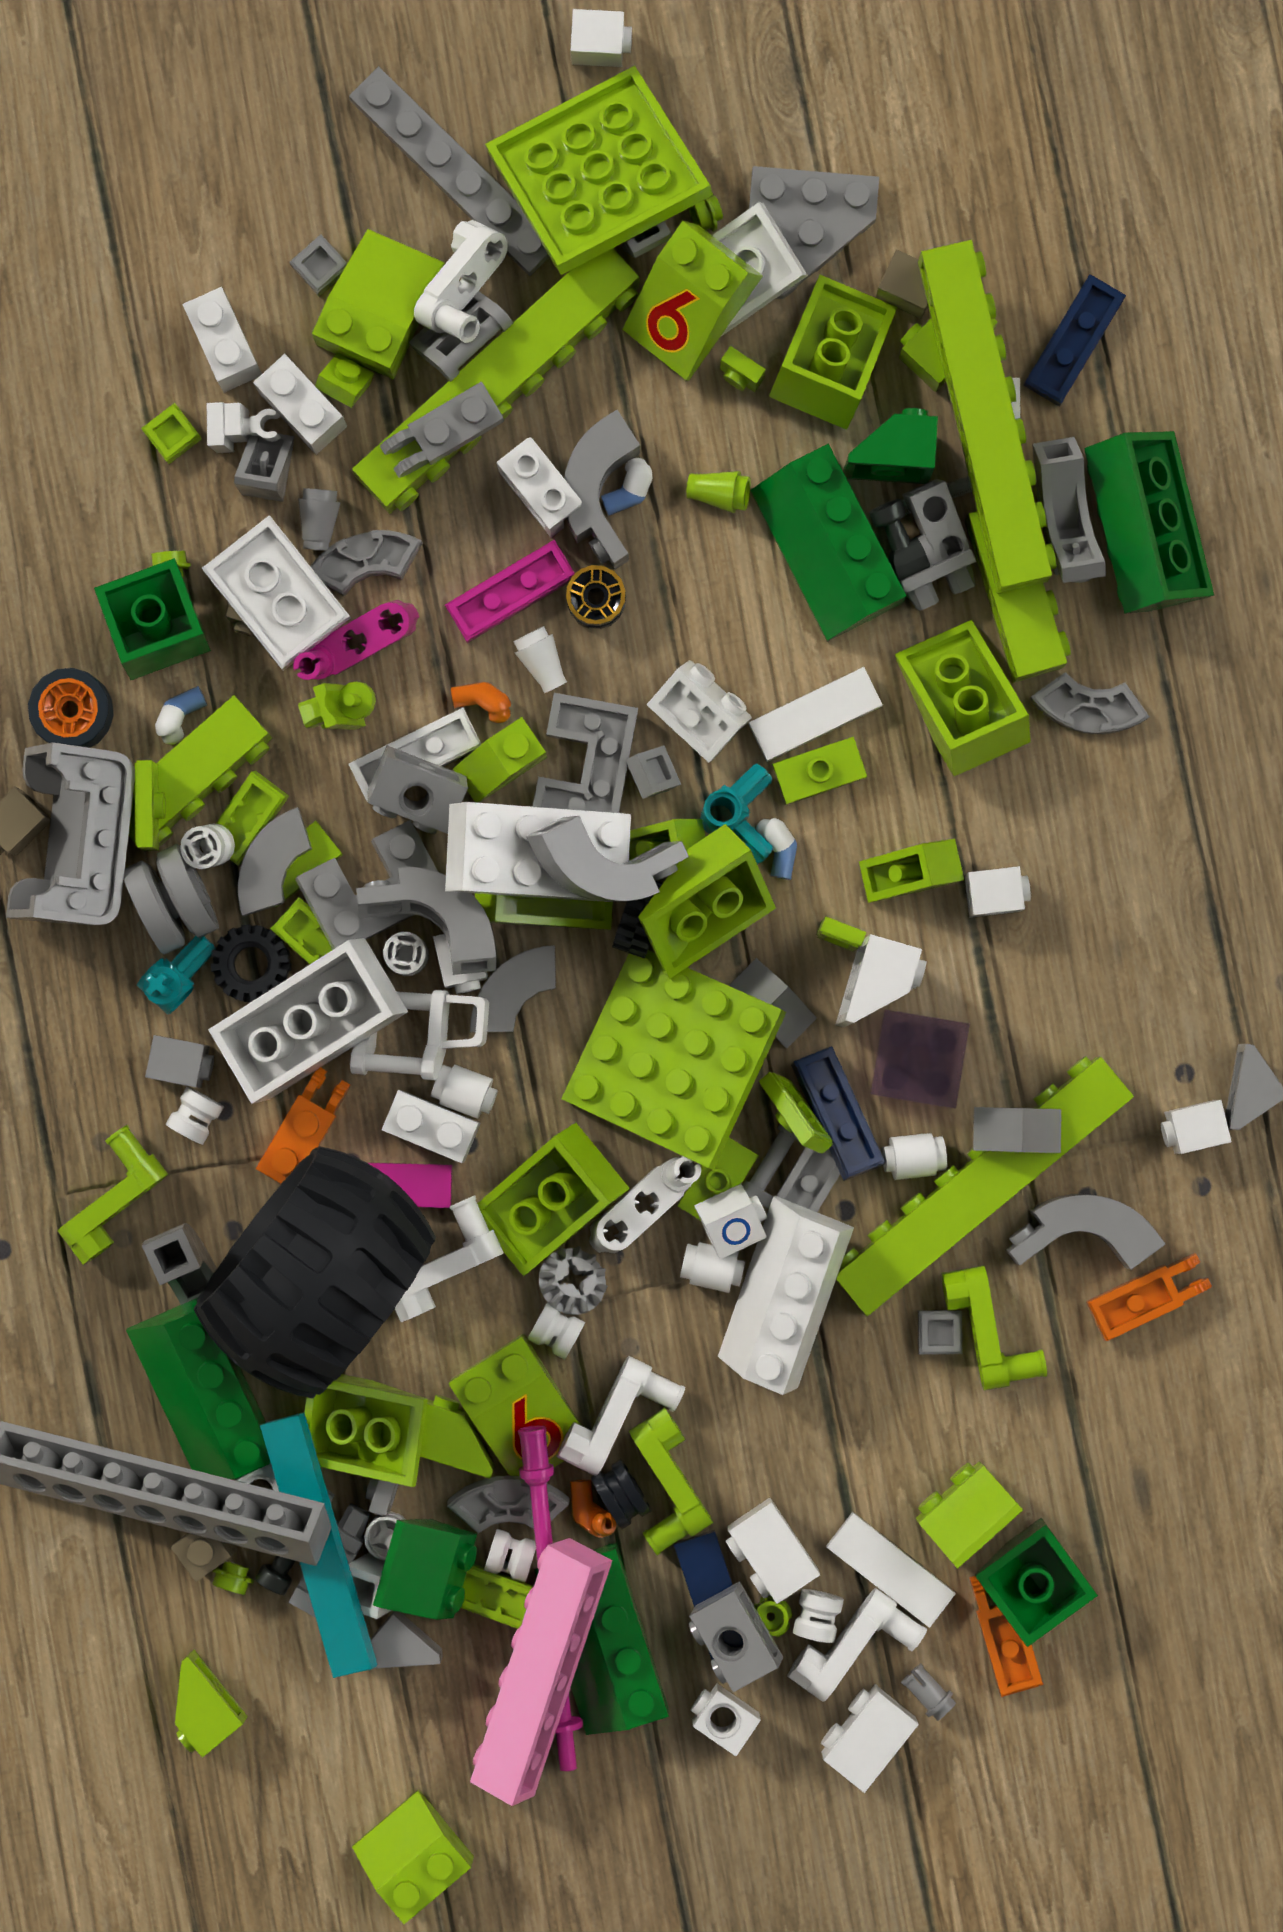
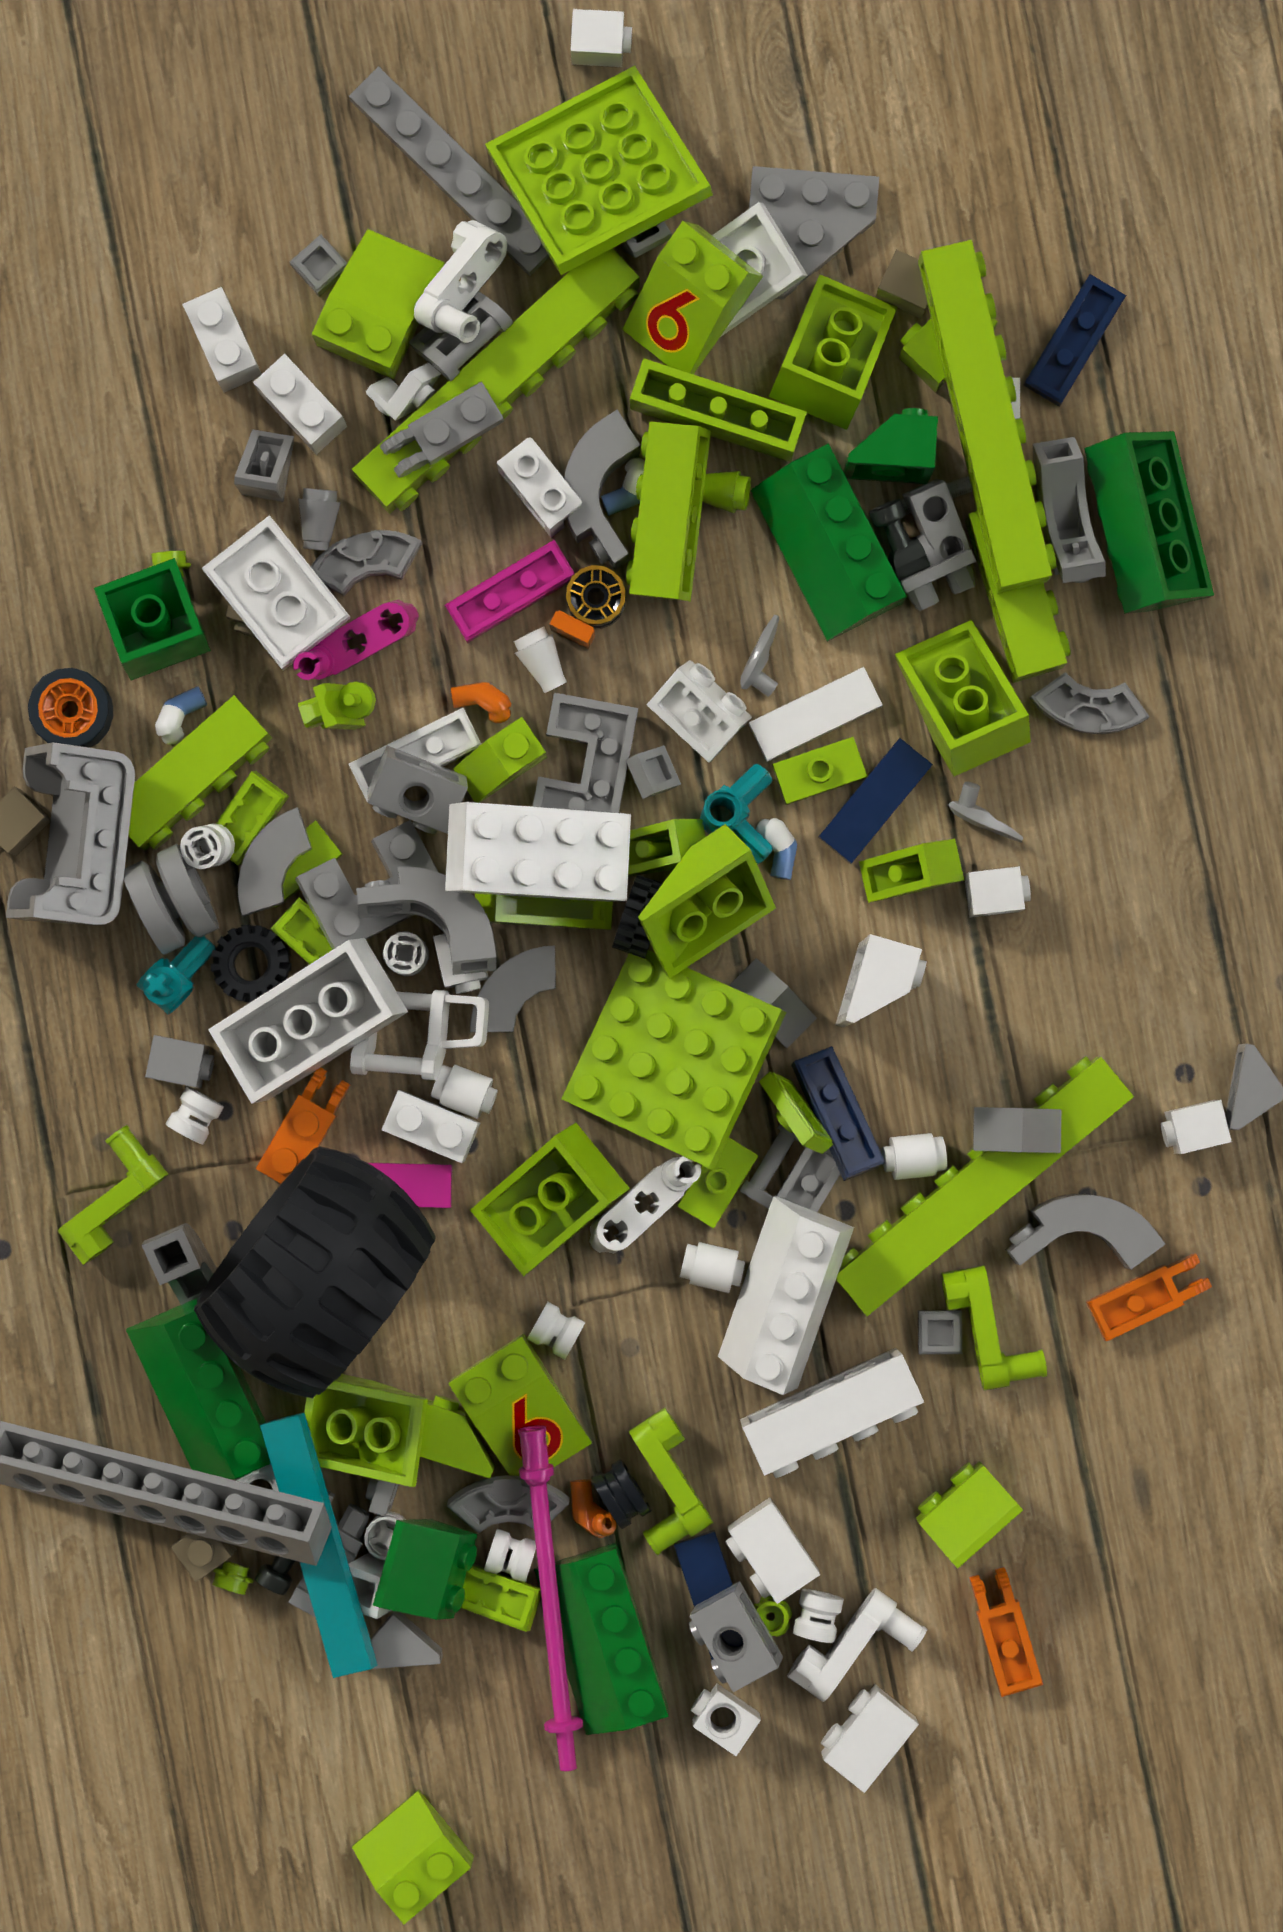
lime plate [135,760,166,851] -> none
lime tile [141,403,202,464] -> none
lime slope [175,1650,248,1758] -> none
white piece [207,402,281,453] -> none
lime plate [315,353,374,408] -> none
white beam [395,1195,504,1322] -> none
bright pink brick [470,1538,613,1806] -> none
light grey arch [526,816,689,901] -> none
light grey gear [539,1246,608,1315] -> none
white beam [557,1356,685,1476] -> none
lime plate [689,195,723,232] -> none
white brick [694,1184,767,1259] -> none
lime plate [720,346,766,392] -> none
lime tile [816,917,866,952] -> none
white tile [826,1512,956,1628] -> none
plate [870,1009,970,1109] -> none
light grey pin [901,1663,956,1721] -> none
green slope [975,1518,1098,1647] -> none
none -> white bracket [366,363,441,421]
none -> orange tile [550,610,595,649]
none -> lime brick [626,421,711,602]
none -> lime brick [630,358,807,462]
none -> light grey bar [740,615,779,697]
none -> white brick [740,1348,924,1478]
none -> dark blue tile [818,738,933,864]
none -> light grey bar [948,782,1023,842]

